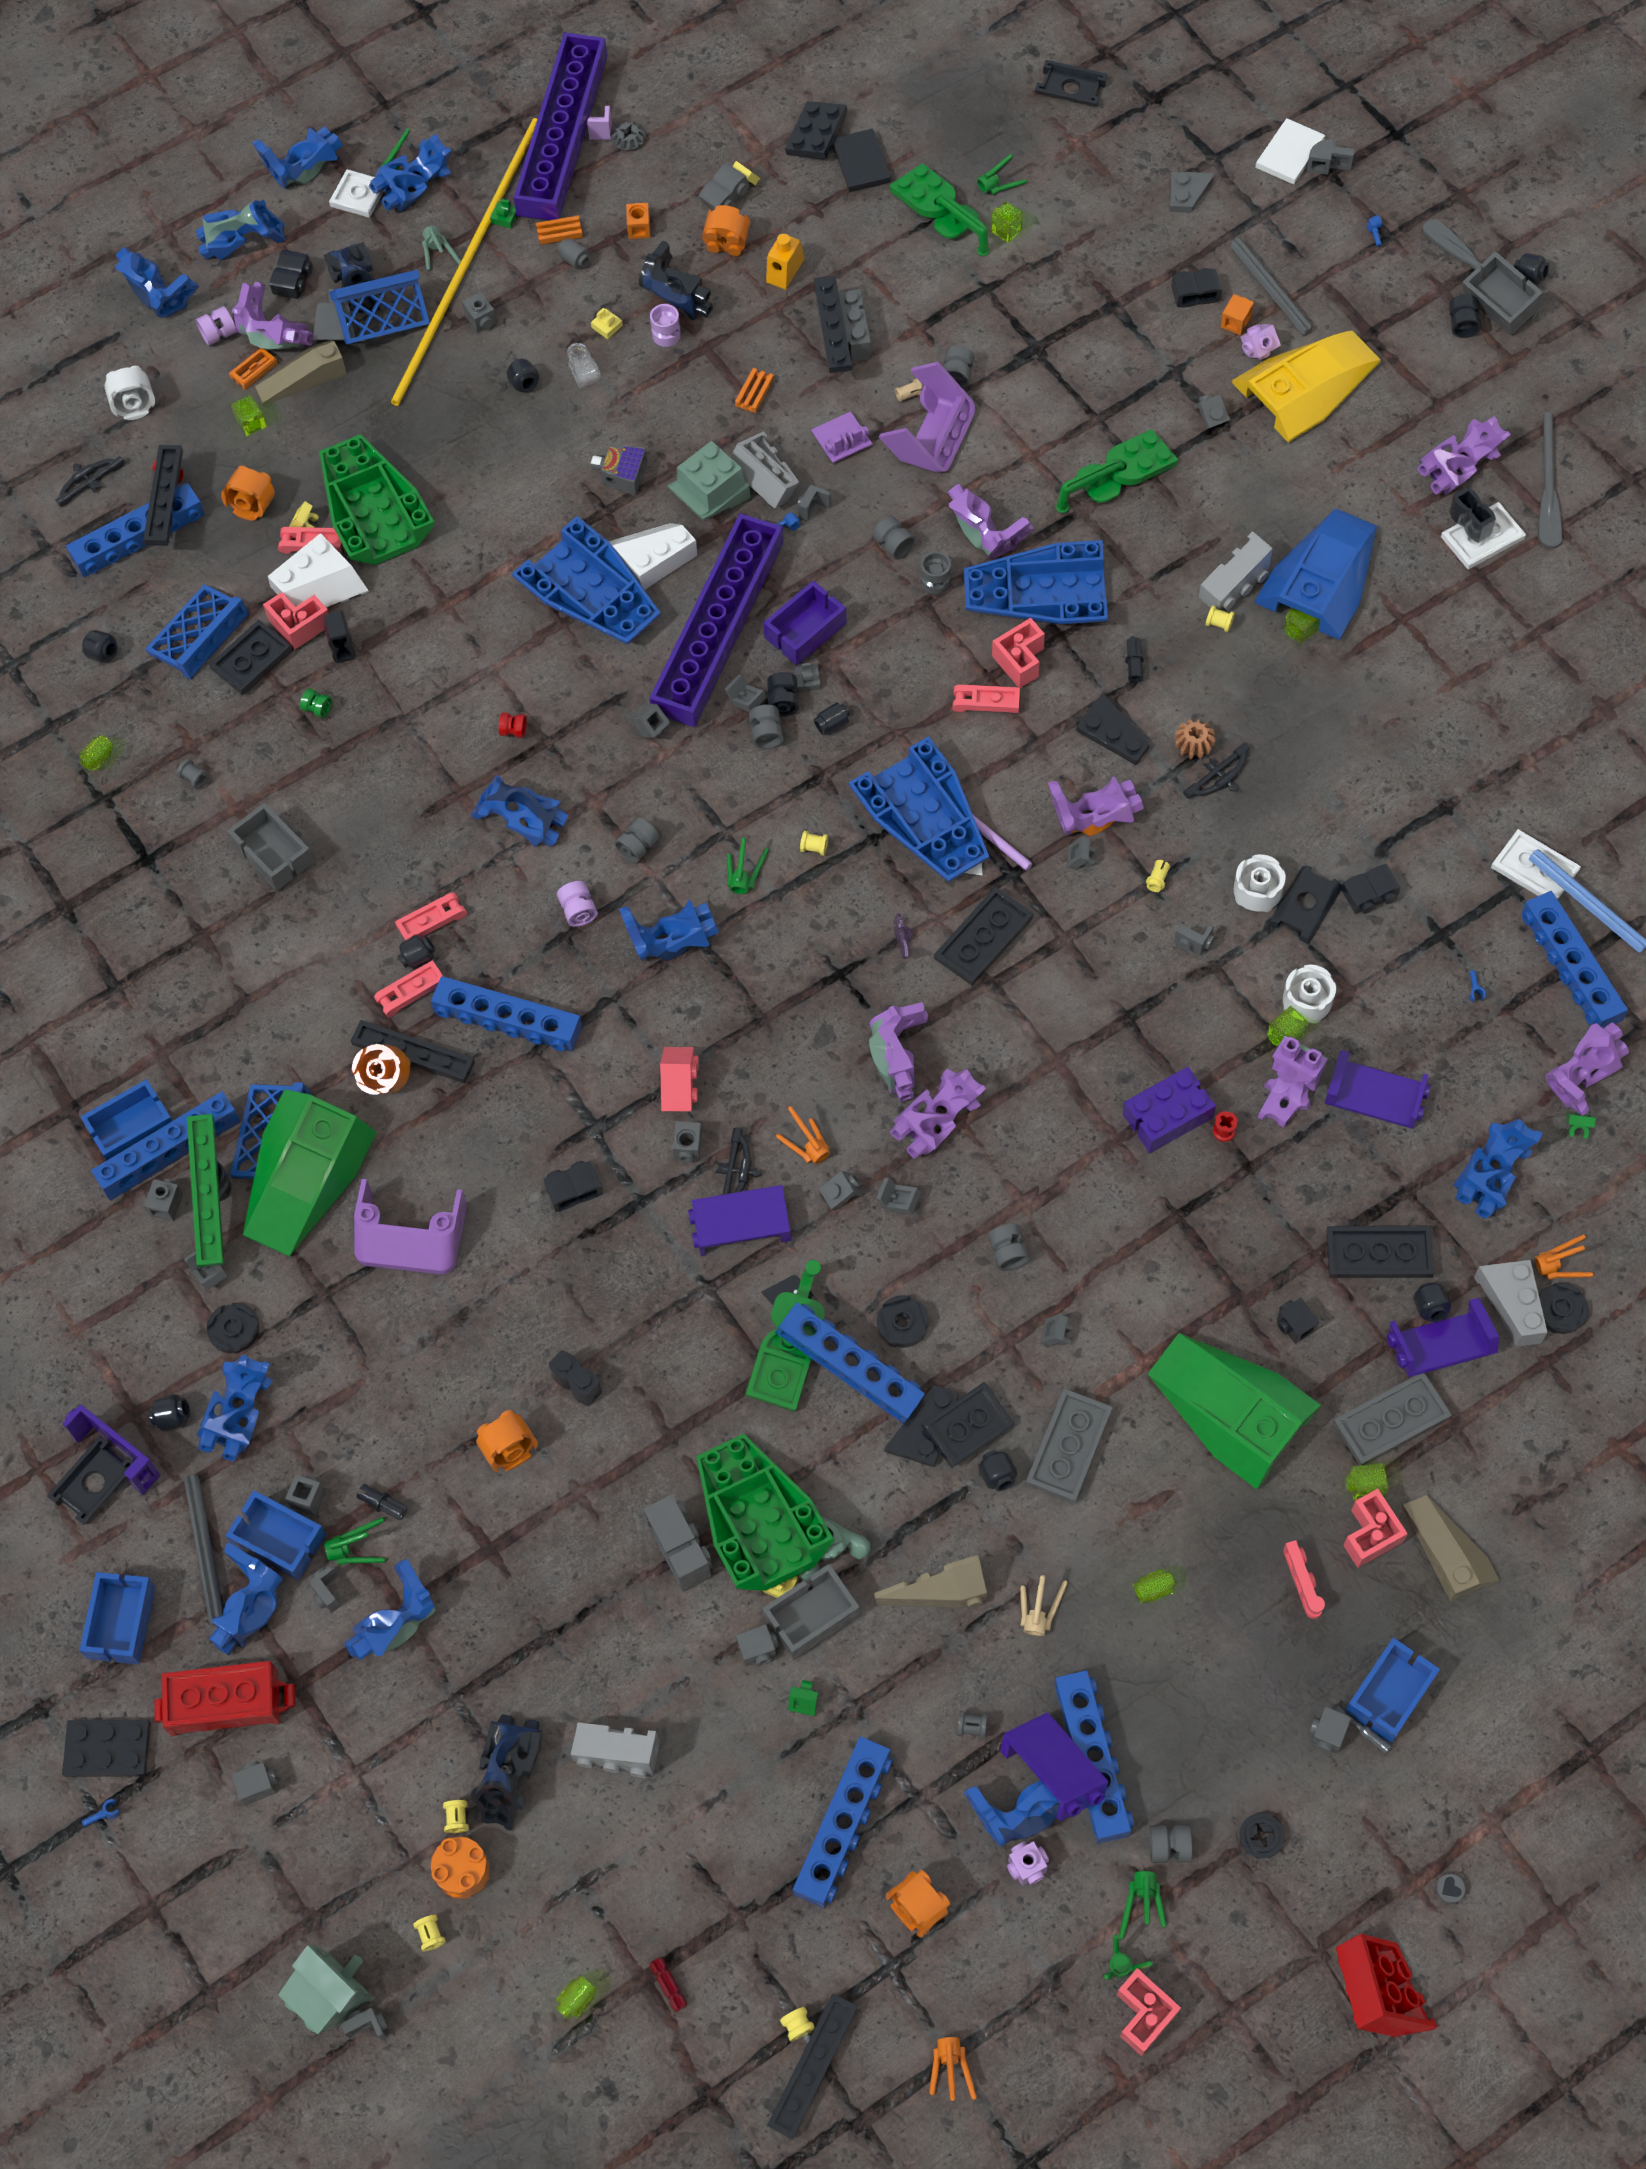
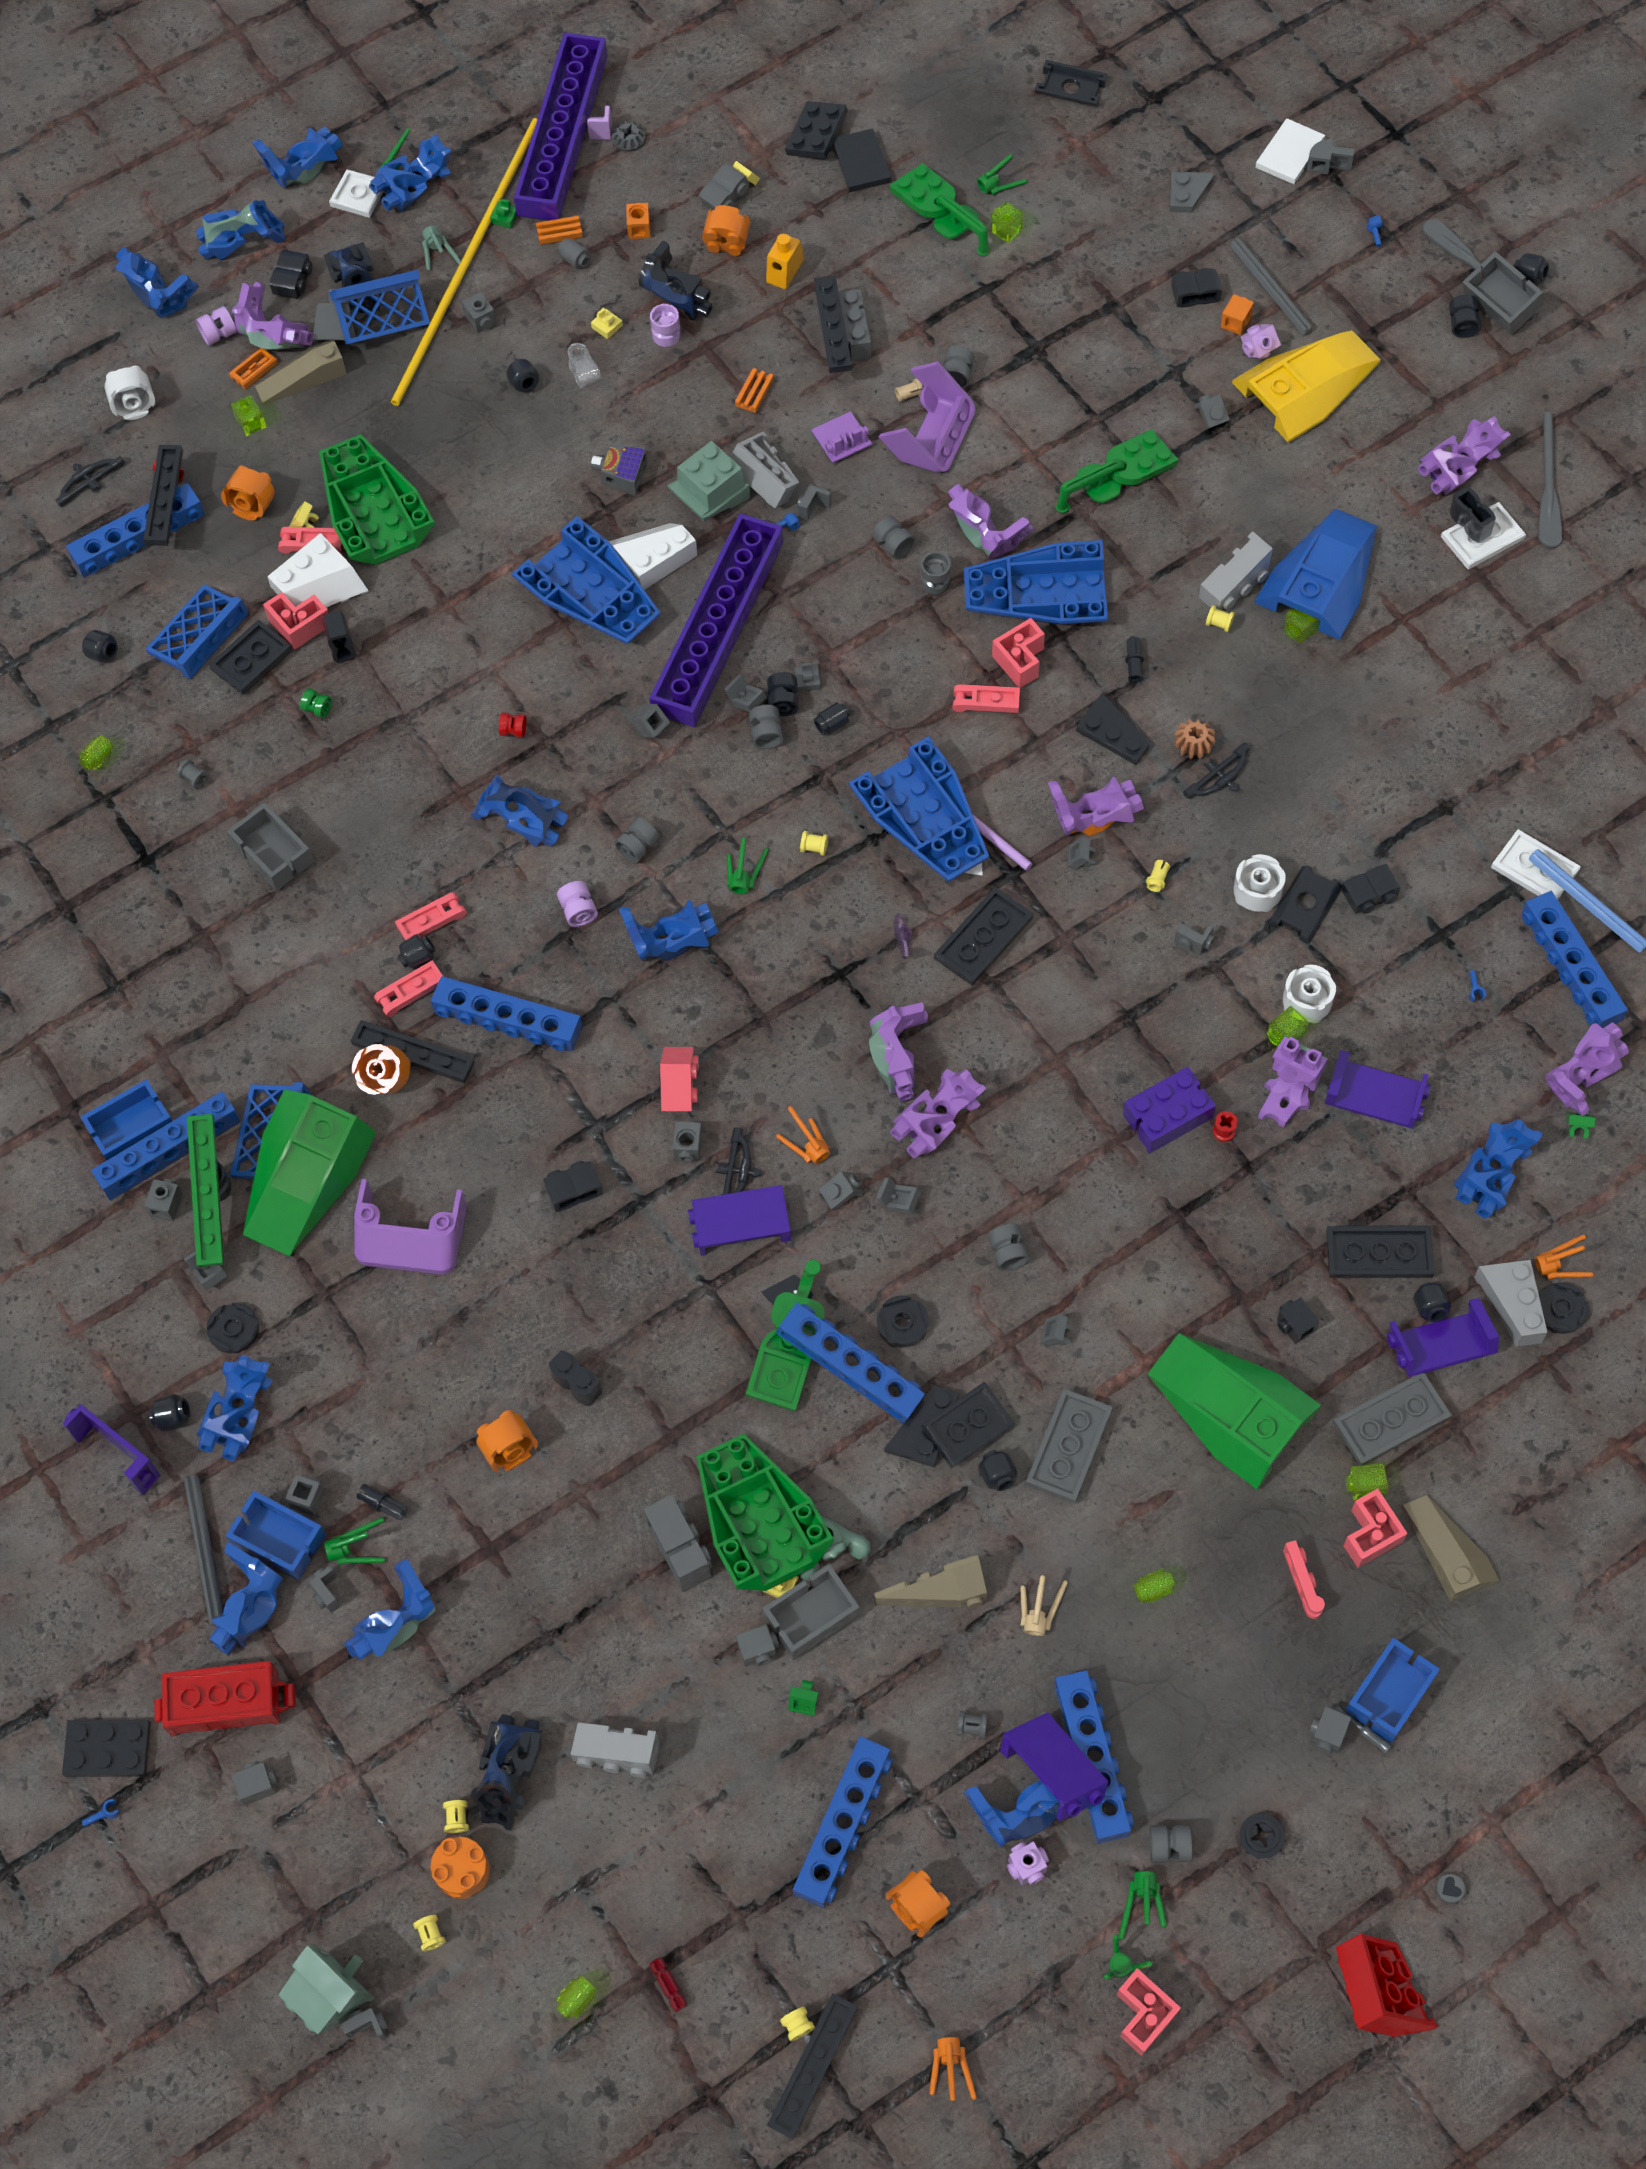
black piece [47,1436,134,1525] -> none
blue piece [79,1572,156,1665] -> none
dark purple piece [763,580,847,666] -> none

